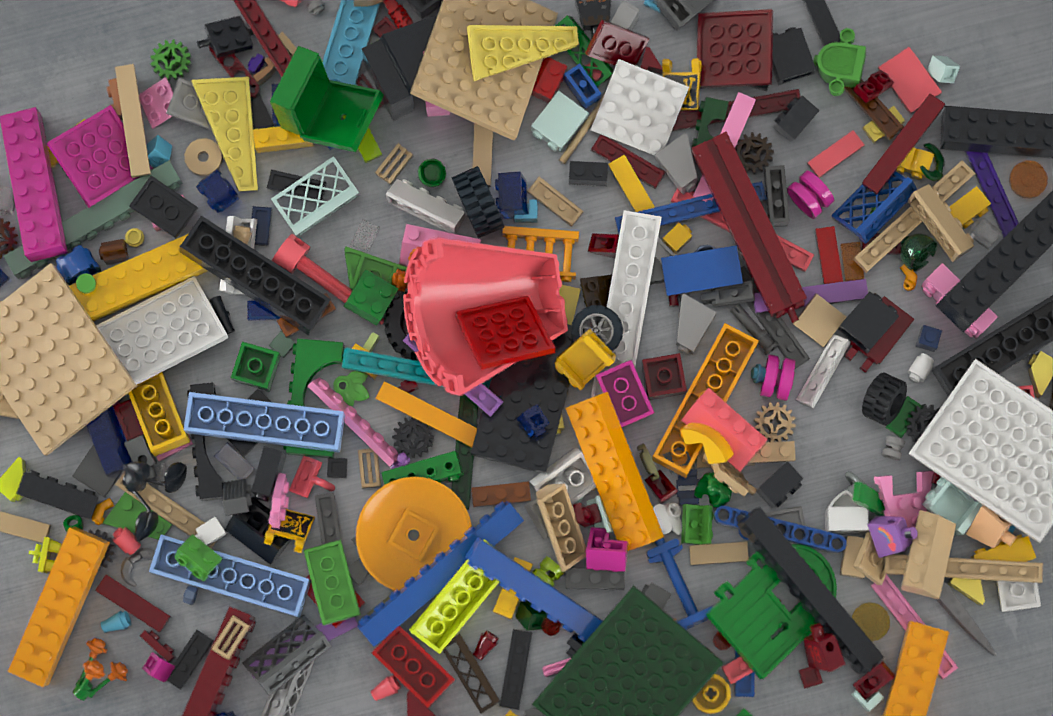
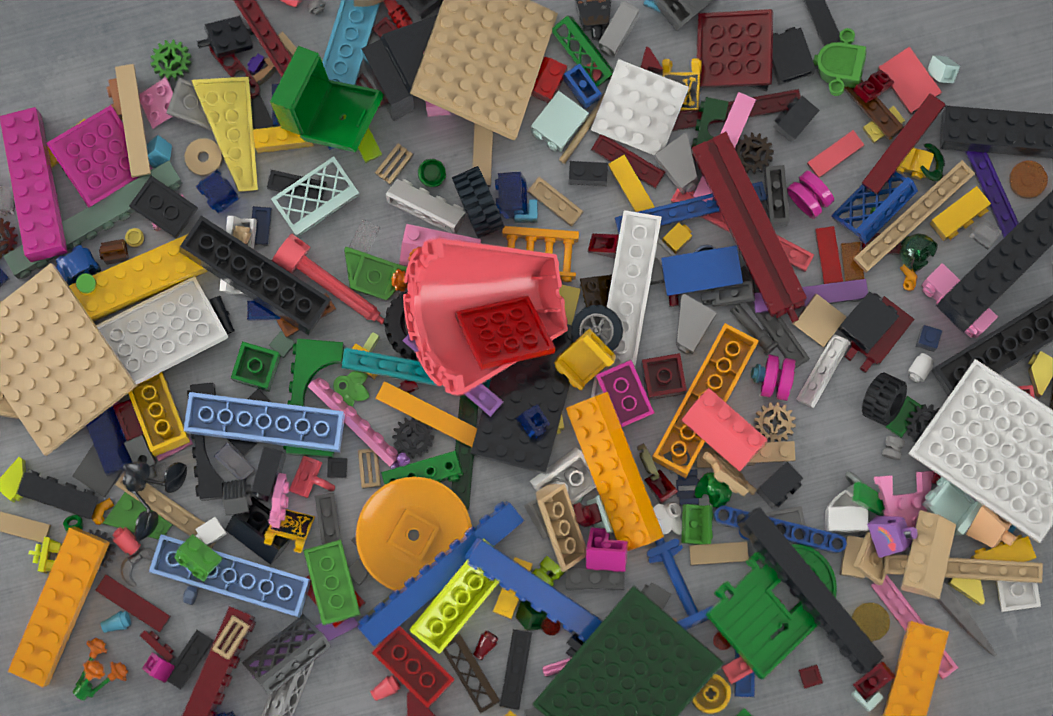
green brick [343,269,398,326] -> none
light yellow wing [467,25,579,82] -> none
dark orange plate [471,481,531,507] -> none
tile [585,20,650,66] -> none
yellow brick [681,423,734,464] -> none
dark red torso [804,623,845,672] -> none
tan slope [908,184,974,262] -> none

